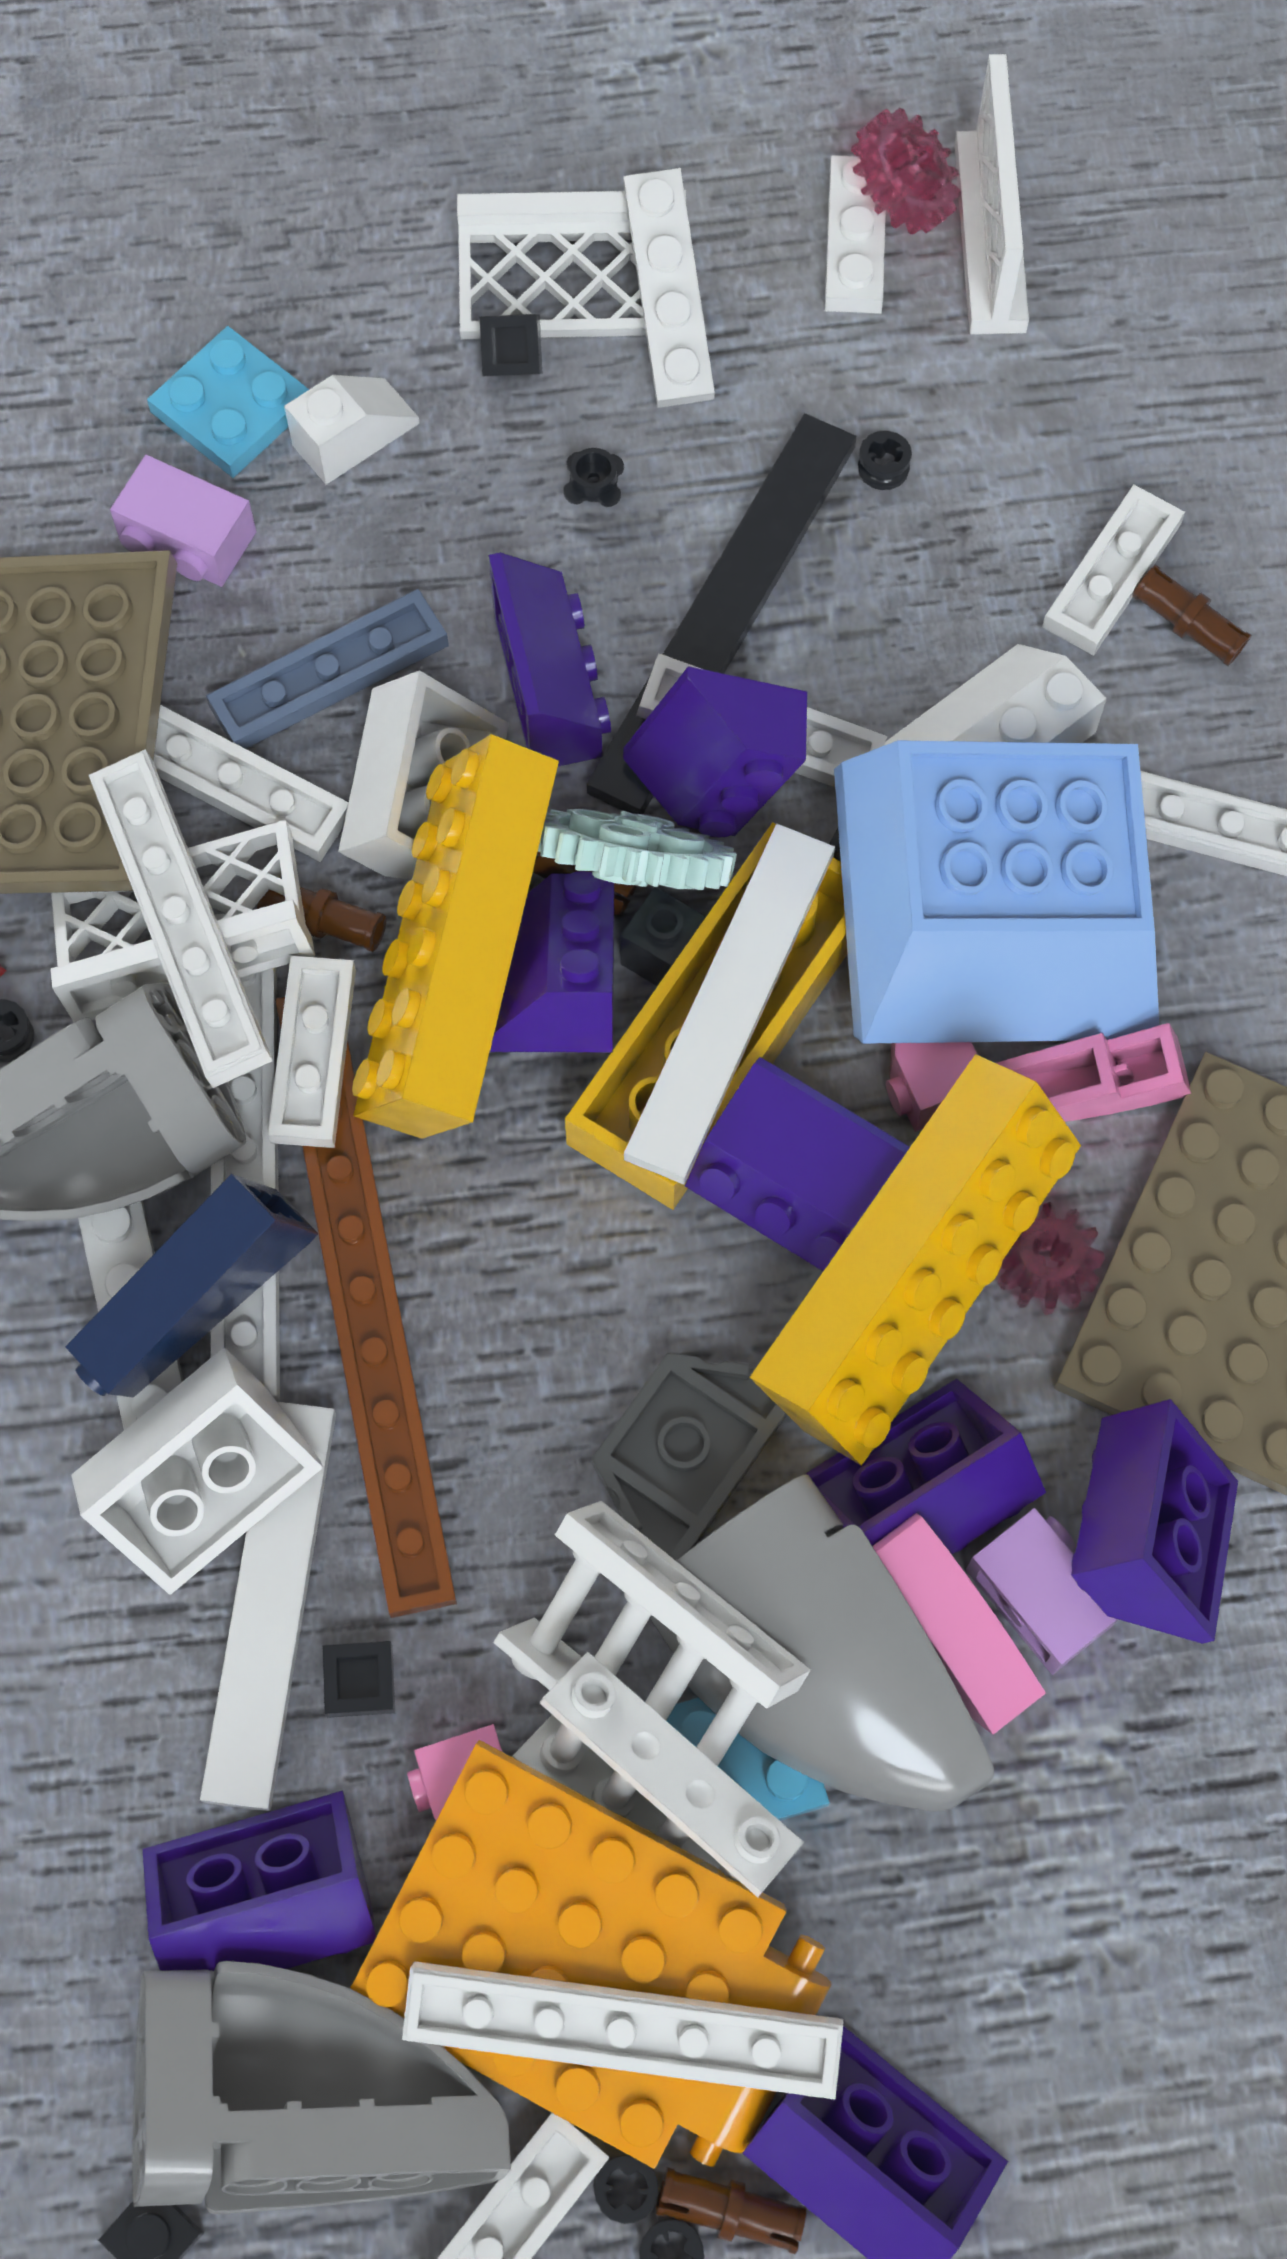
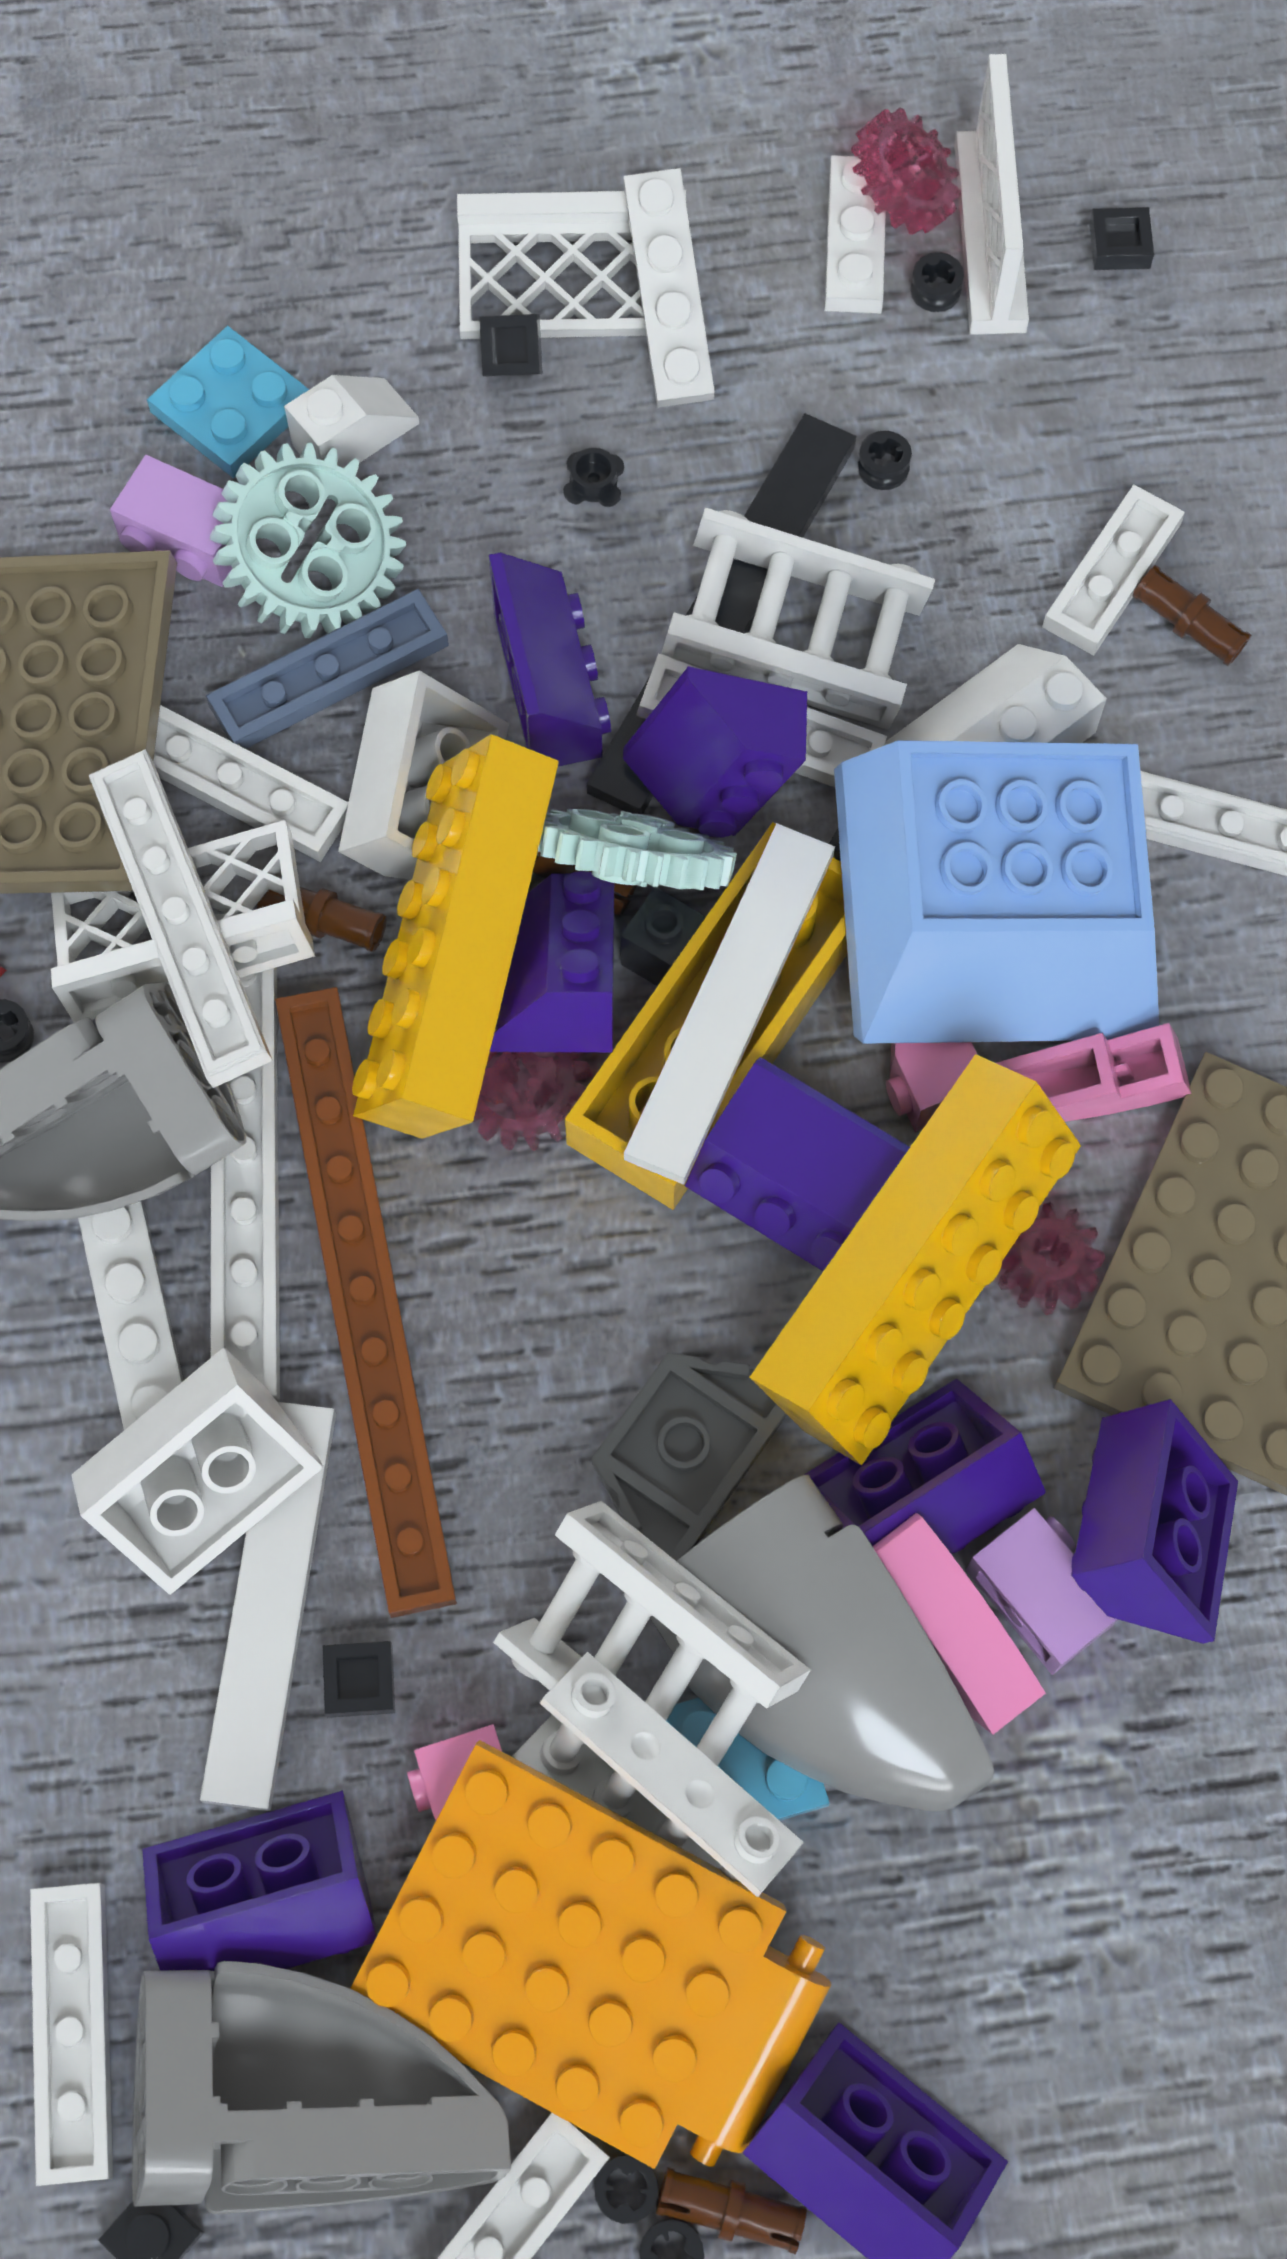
dark blue slope [65,1174,318,1398] -> none
white plate [268,956,356,1148] -> none
white tile [402,1961,843,2099] -> none
none -> white plate [30,1883,113,2186]
none -> light aqua gear [210,443,406,638]
none -> clear pink gear [473,1052,592,1151]
none -> white fence [661,507,935,730]
none -> black bush [910,252,964,312]
none -> black plate [1089,207,1154,270]

